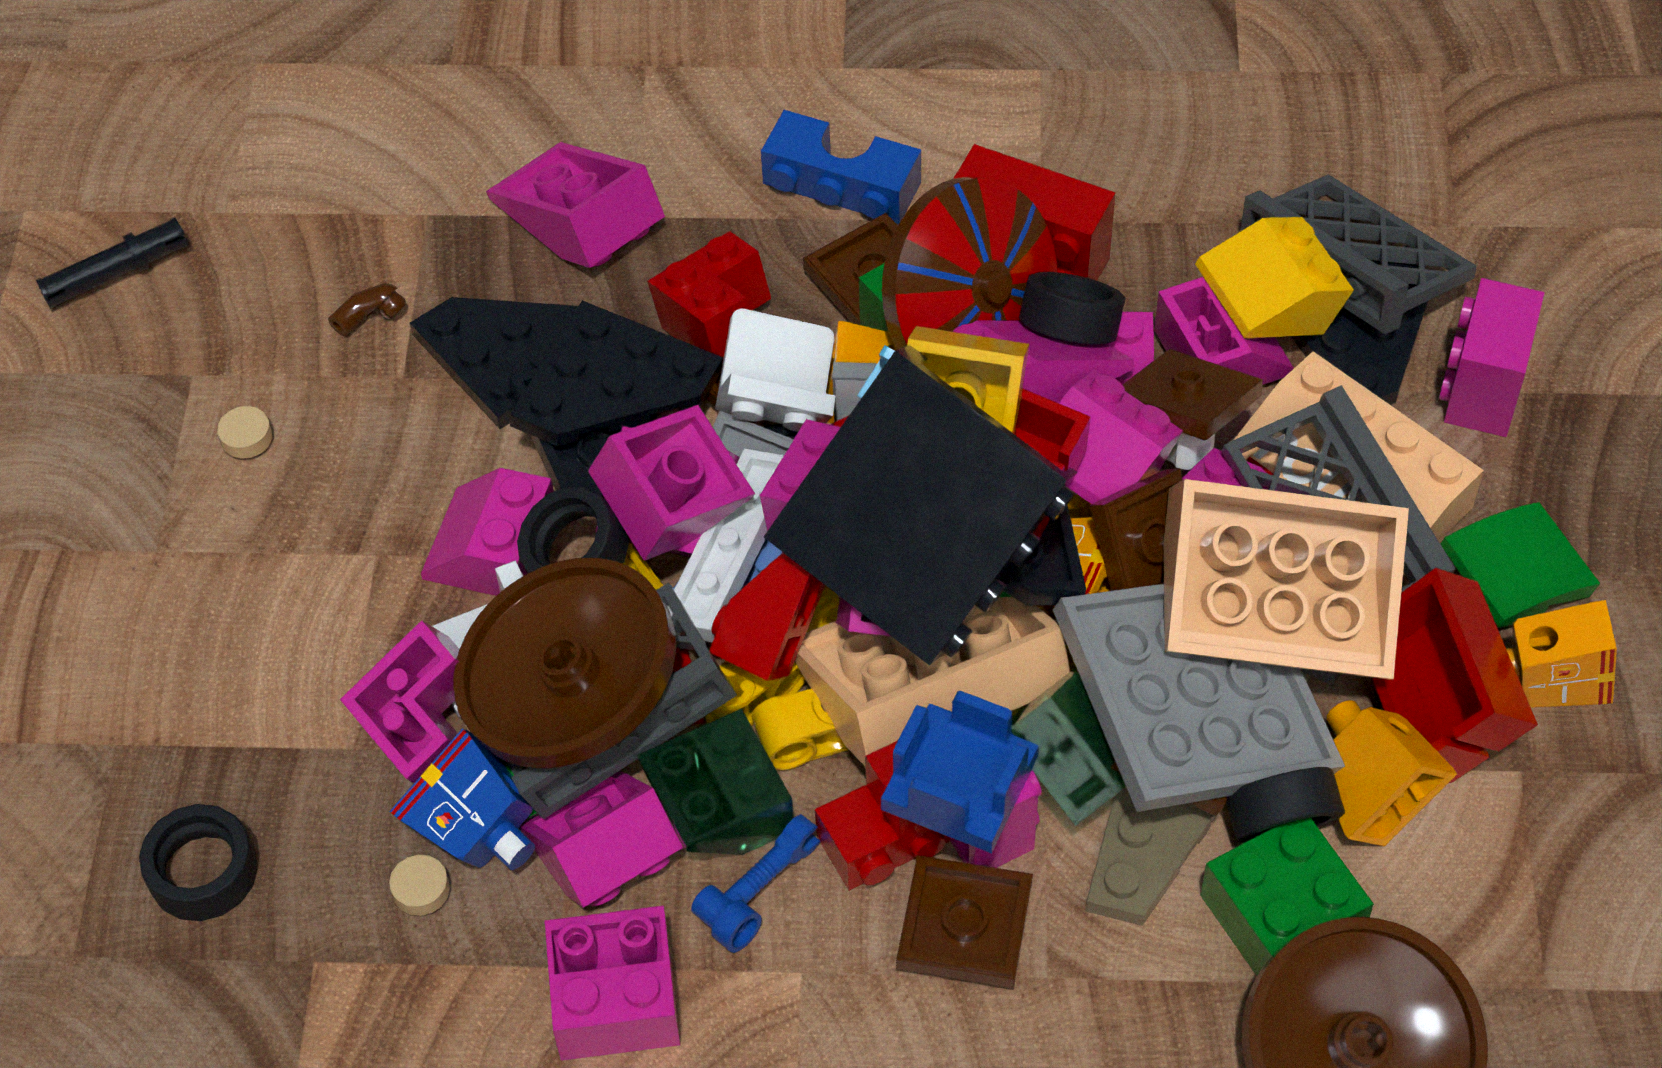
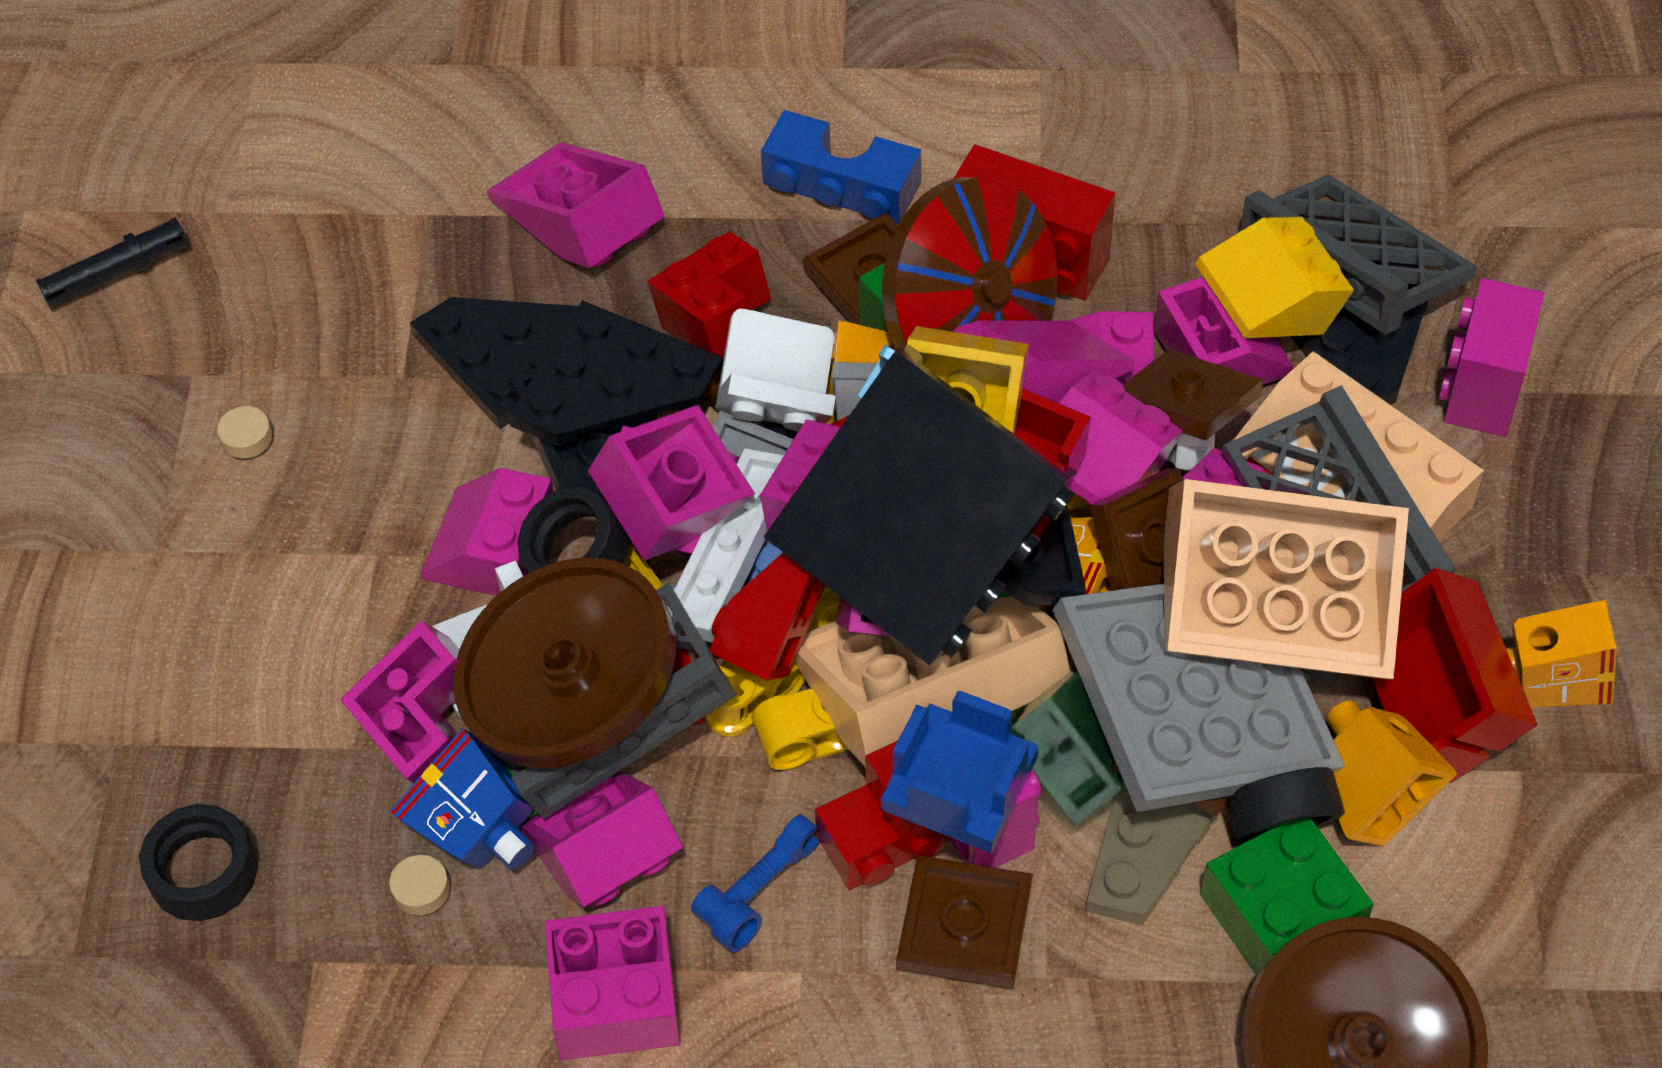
reddish brown arm [328,283,406,336] -> none
clear green slope [637,709,794,855] -> none
black tyre [1019,272,1126,345] -> none
green slope [1440,502,1600,627] -> none

